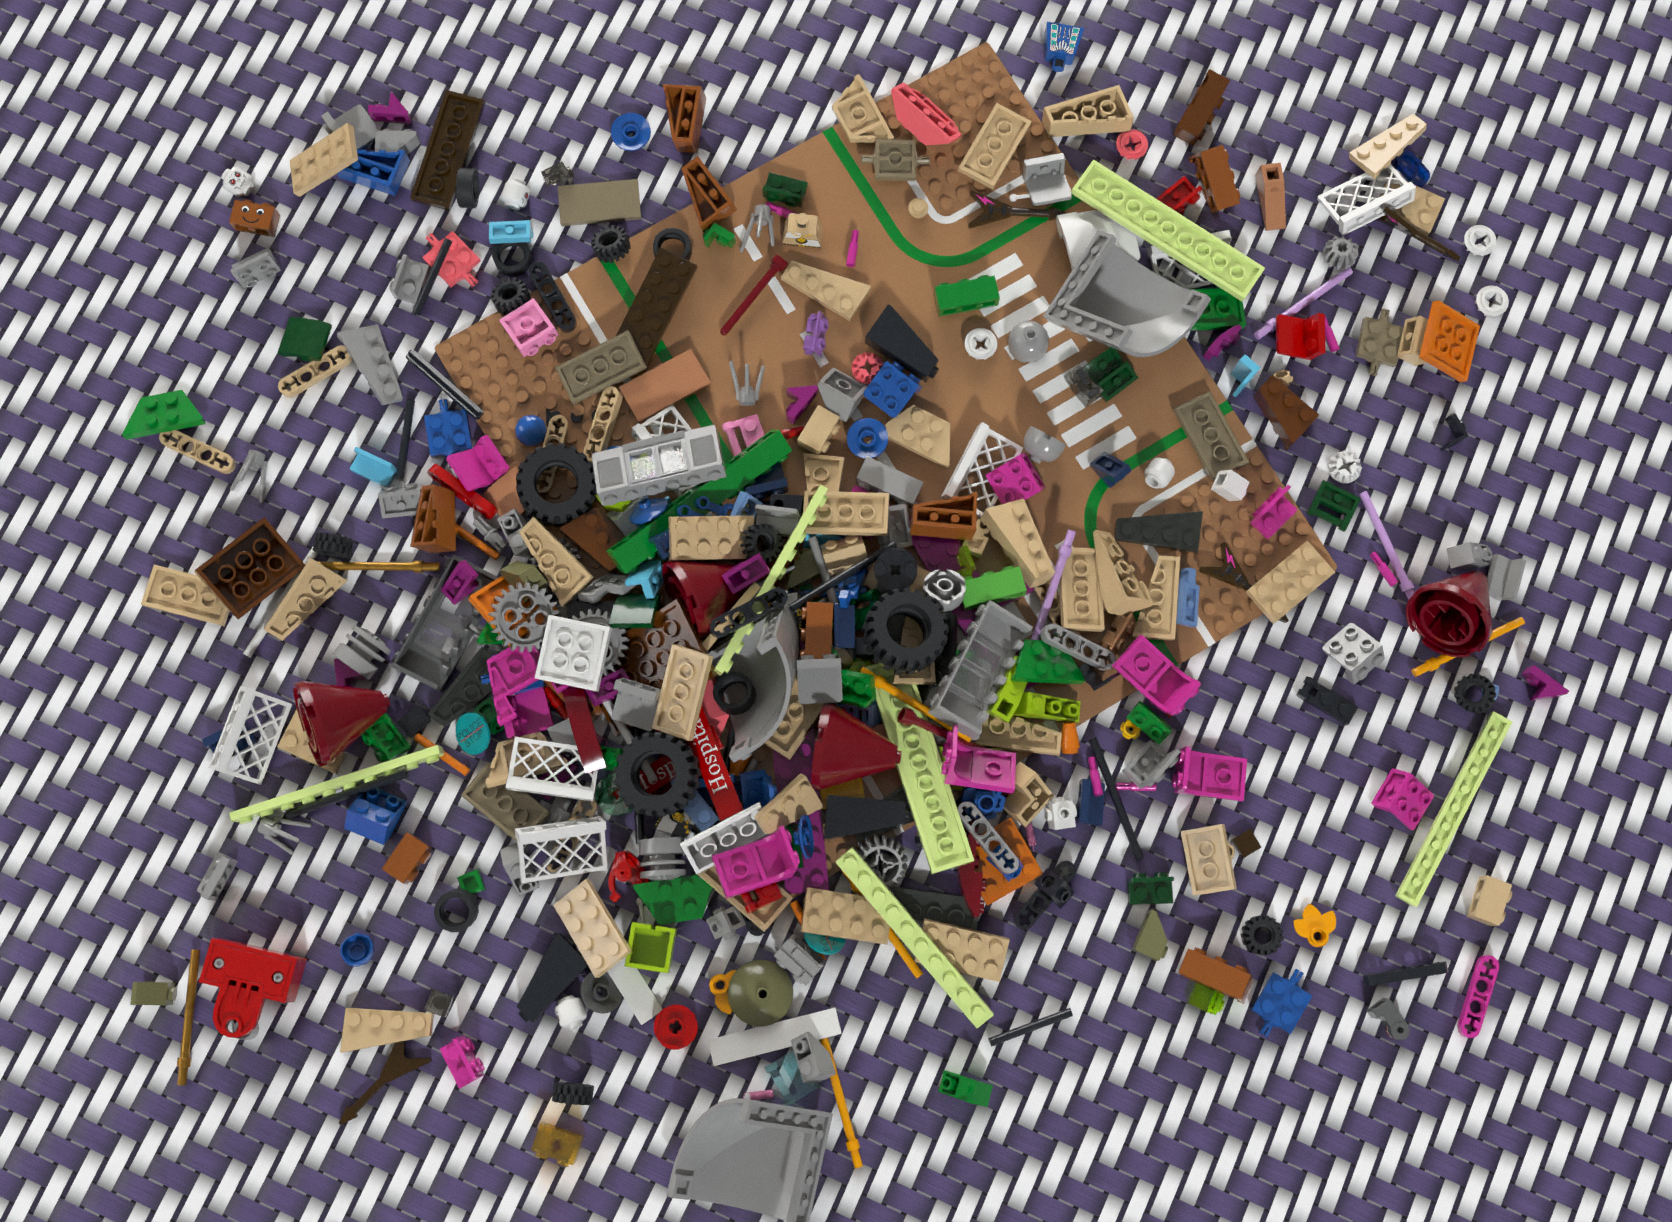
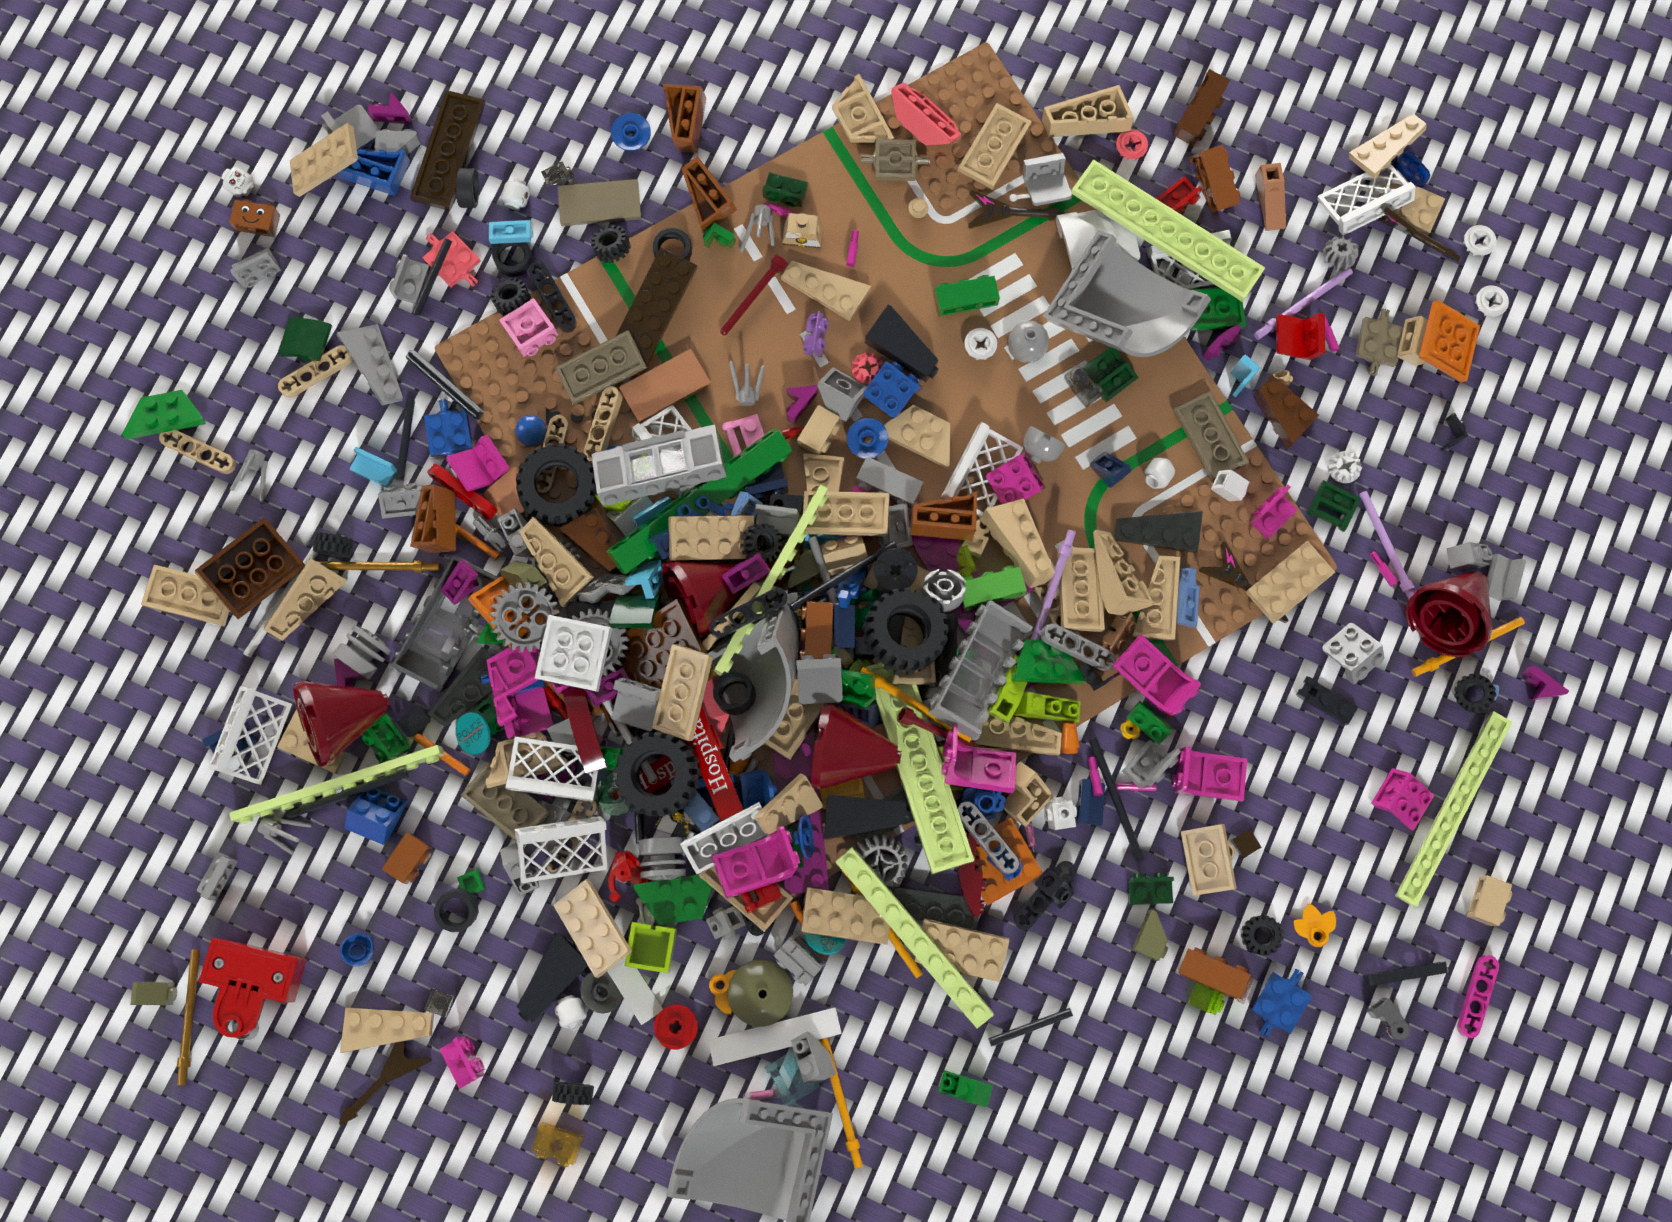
blue dish [629,498,669,524] -> none
torso [1044,22,1084,72] -> none

